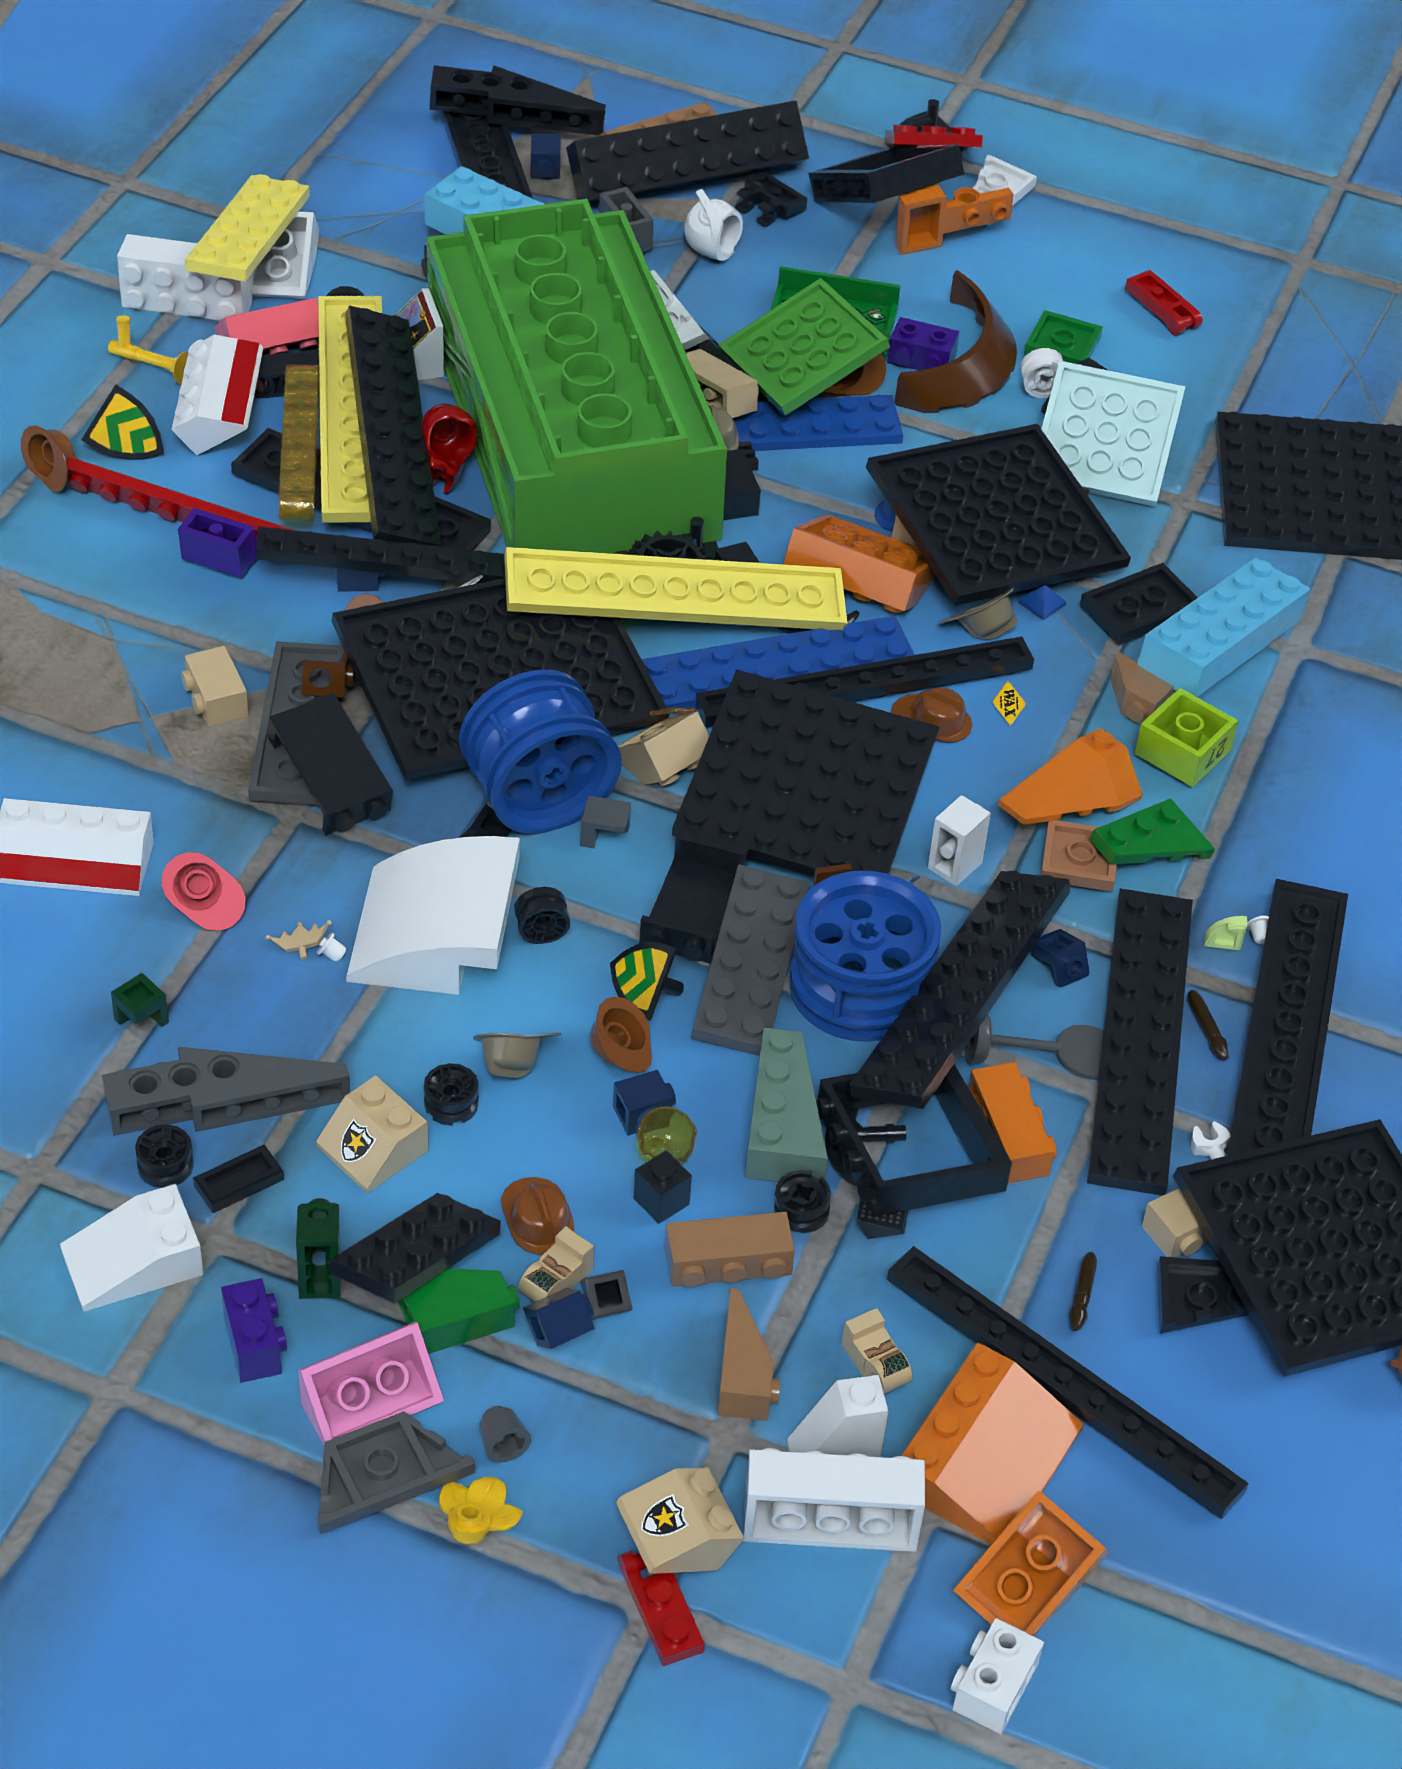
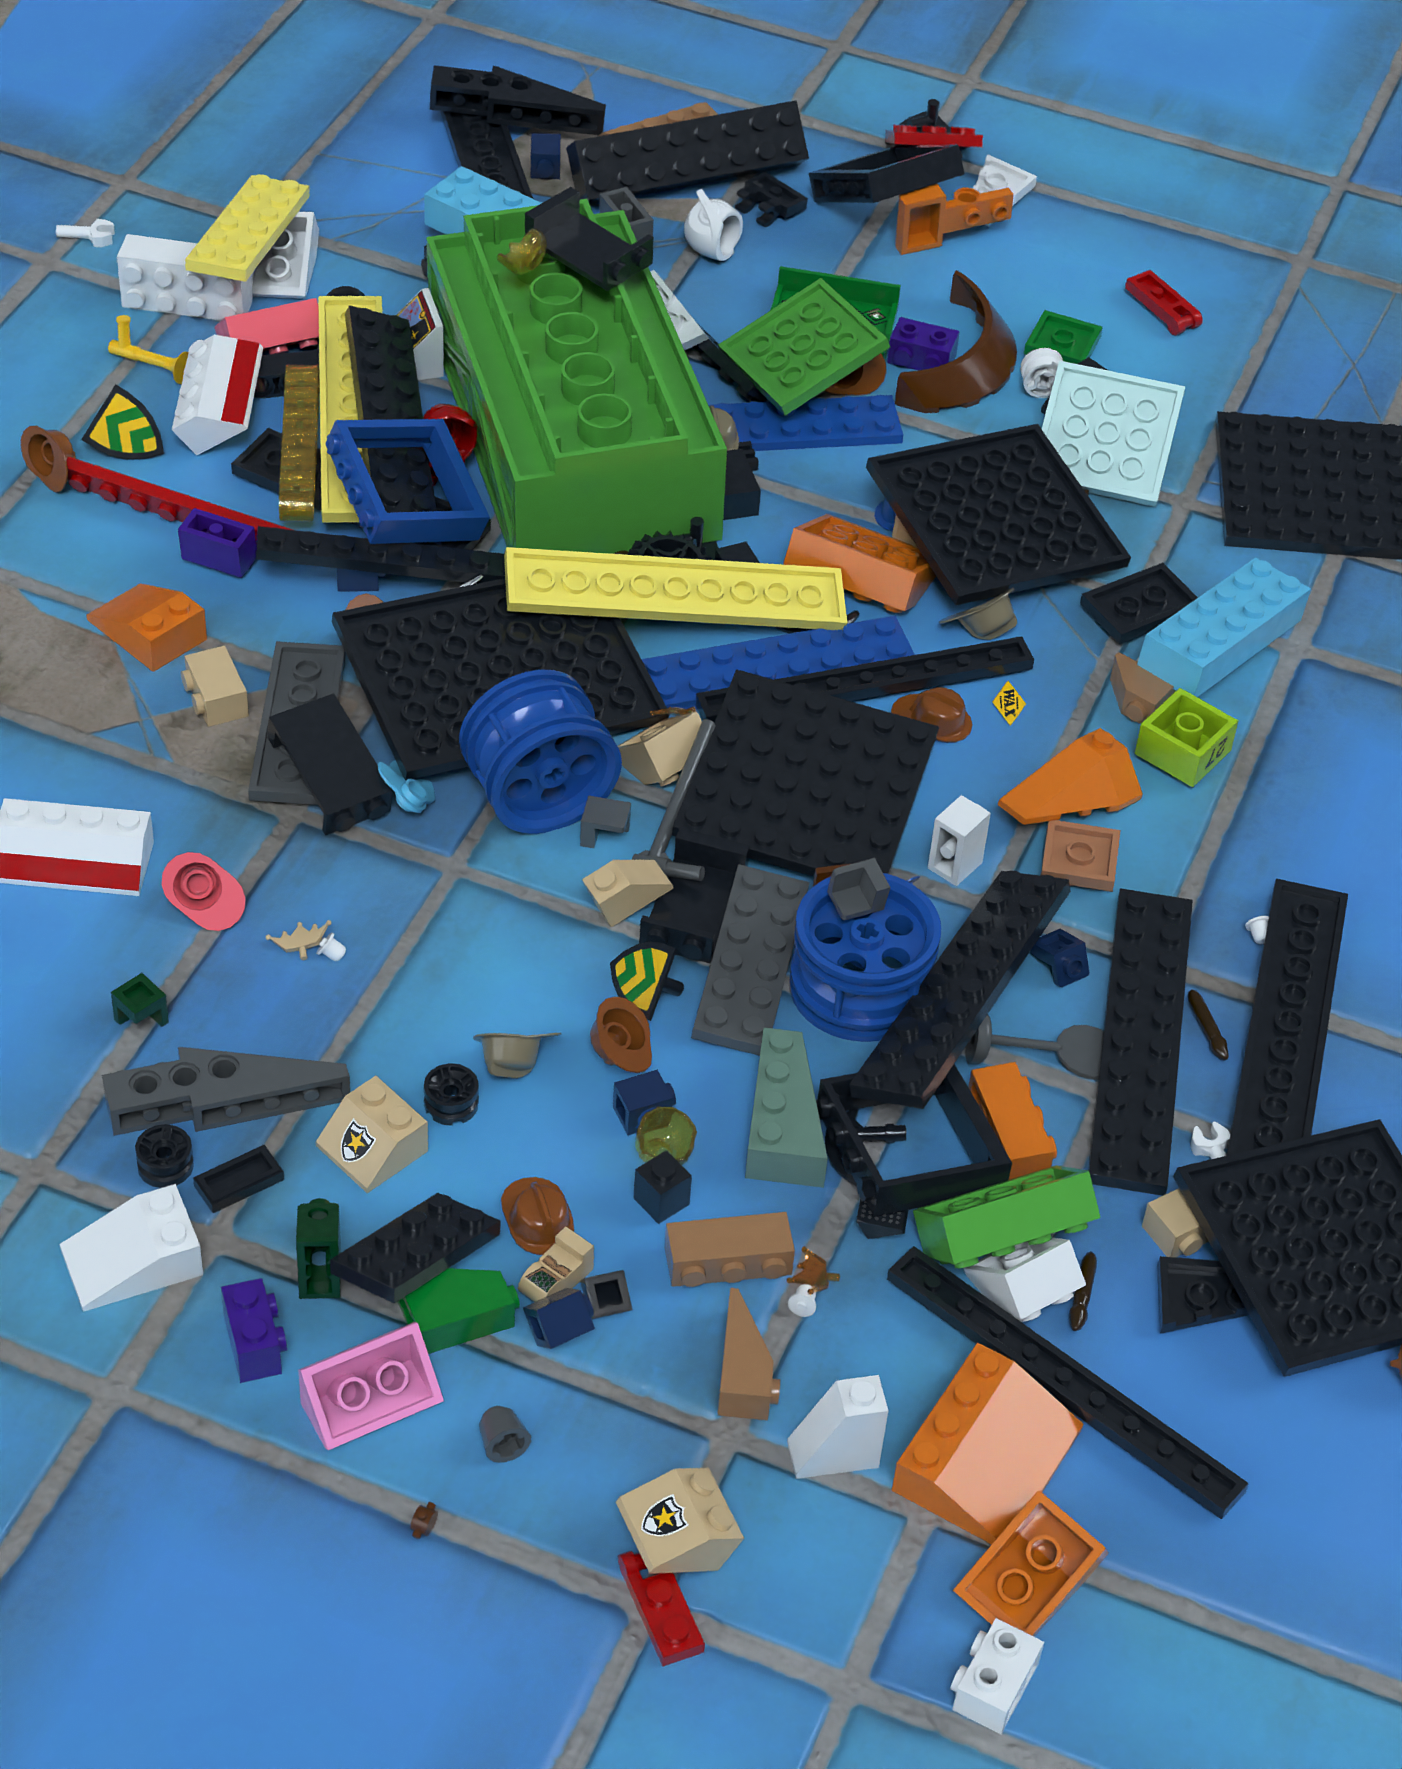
reddish brown bracket [302,653,355,697] -> none
dark grey wing [318,1412,475,1534] -> none
white slope [346,836,520,995] -> none
yellow plate [439,1477,523,1544] -> none
black slope [459,804,512,838] -> none
black wheel [514,886,570,944] -> none
tan brick [686,349,759,418] -> none
white brick [743,1448,925,1552] -> none
black wheel [774,1170,831,1233] -> none
tan leg [841,1308,912,1394] -> none
blue slope [1019,585,1066,619] -> none
green wing [1089,798,1216,865] -> none
yellowish green tile [1204,916,1247,950] -> none
none -> white bar [56,219,115,247]
none -> orange slope [86,583,207,672]
none -> blue window [325,419,490,544]
none -> medium azure plate [378,760,435,813]
none -> reddish brown piece [410,1502,438,1539]
none -> clear yellow hair [497,228,547,275]
none -> black panel [525,187,654,291]
none -> tan slope [582,860,674,927]
none -> dark grey bar [632,719,715,881]
none -> clear orange piece [787,1246,840,1295]
none -> white piece [788,1284,816,1317]
none -> dark grey panel [827,858,891,920]
none -> bright green brick [913,1165,1101,1268]
none -> white slope [963,1238,1086,1322]

